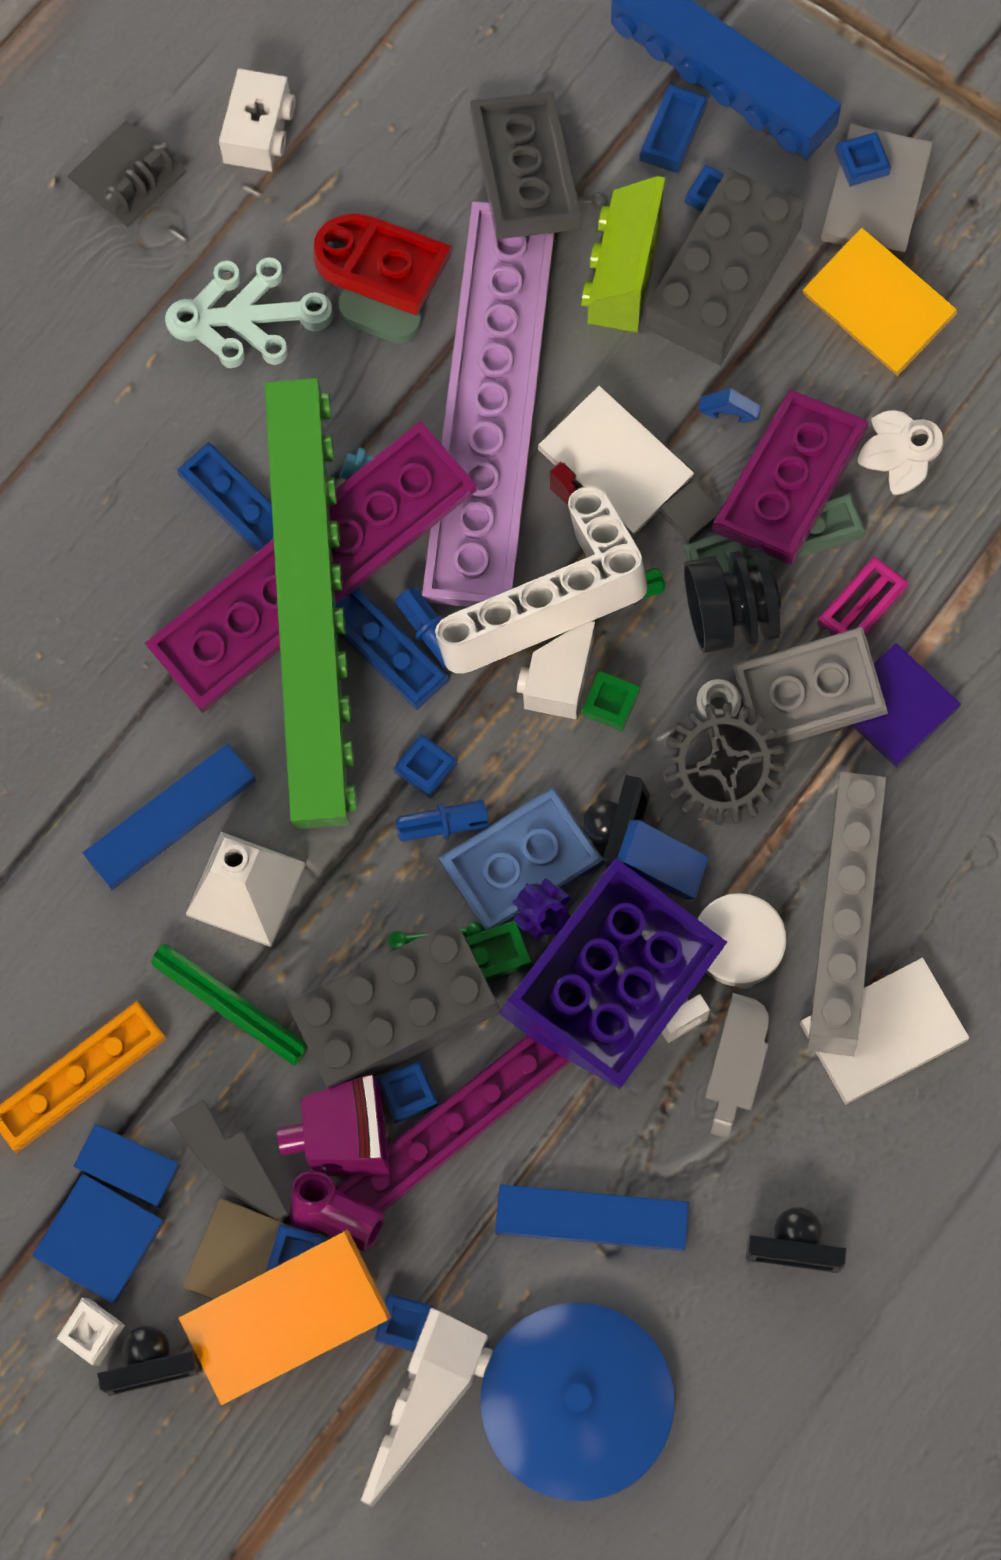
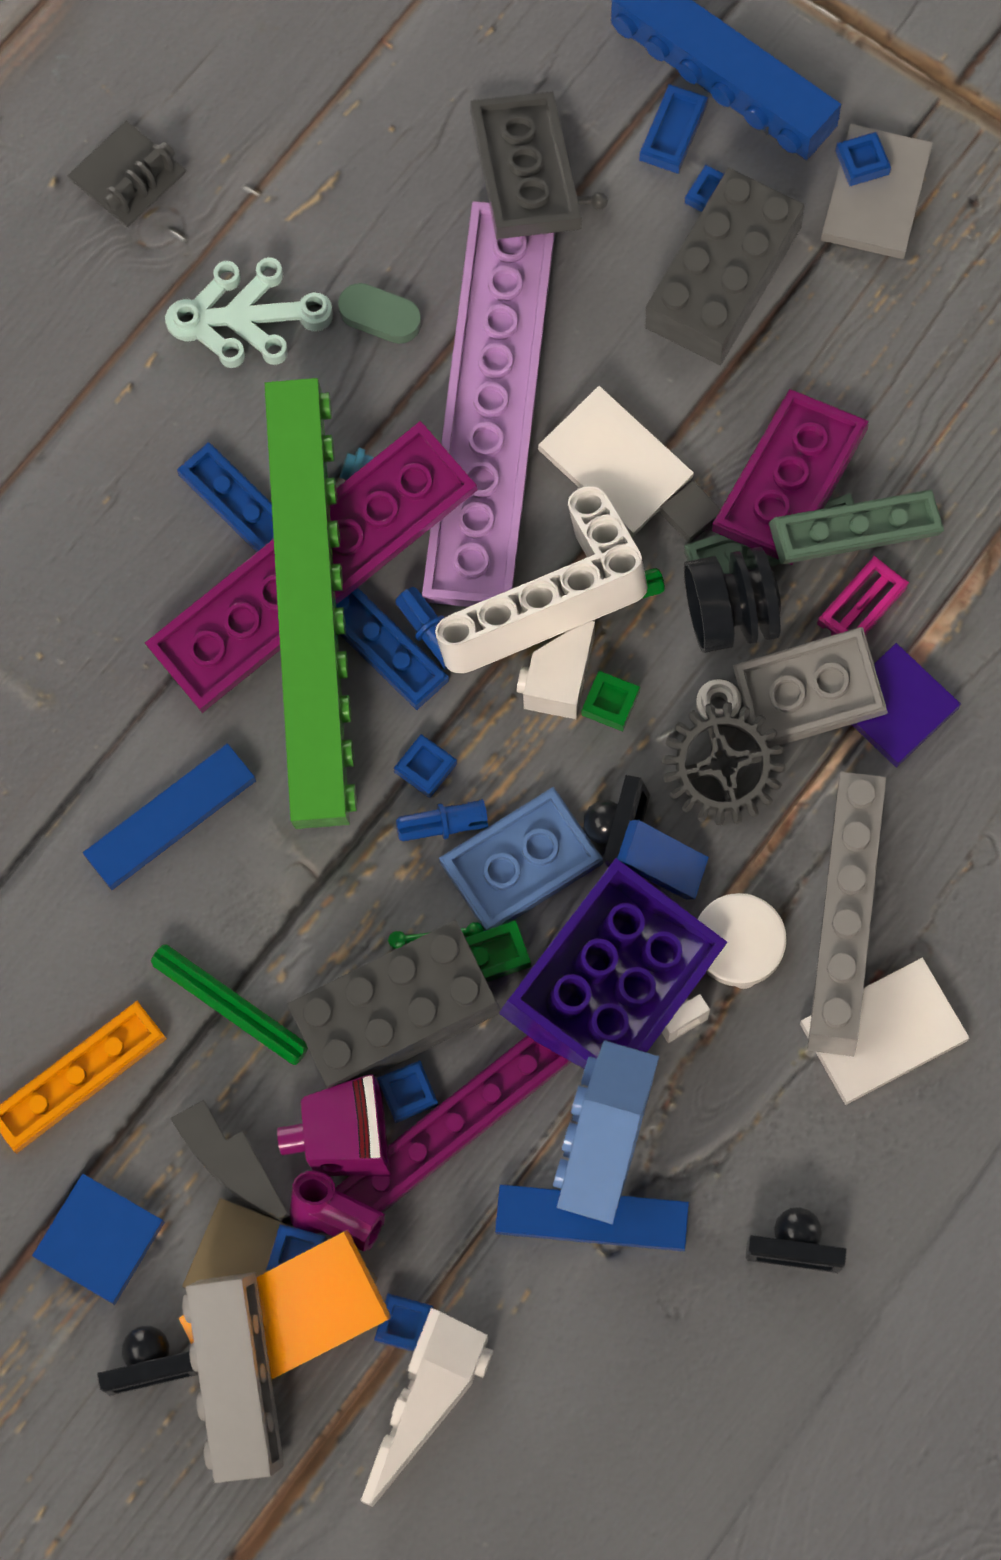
white tile [57,1298,125,1366] -> none
blue tile [74,1124,180,1208] -> none
white slope [186,832,306,947] -> none
white brick [219,69,295,171] -> none
red tile [313,214,451,316] -> none
blue dish [480,1303,674,1502] -> none
dark purple gear [513,878,571,940] -> none
dark red tile [550,461,578,505] -> none
lime slope [581,176,665,333] -> none
blue tile [698,388,761,422] -> none
light grey piece [705,993,769,1139] -> none
yellow tile [802,227,957,377] -> none
white plate [857,410,944,496] -> none
none -> light grey brick [183,1272,284,1483]
none -> medium blue brick [553,1041,659,1224]
none -> sand green tile [769,490,944,564]

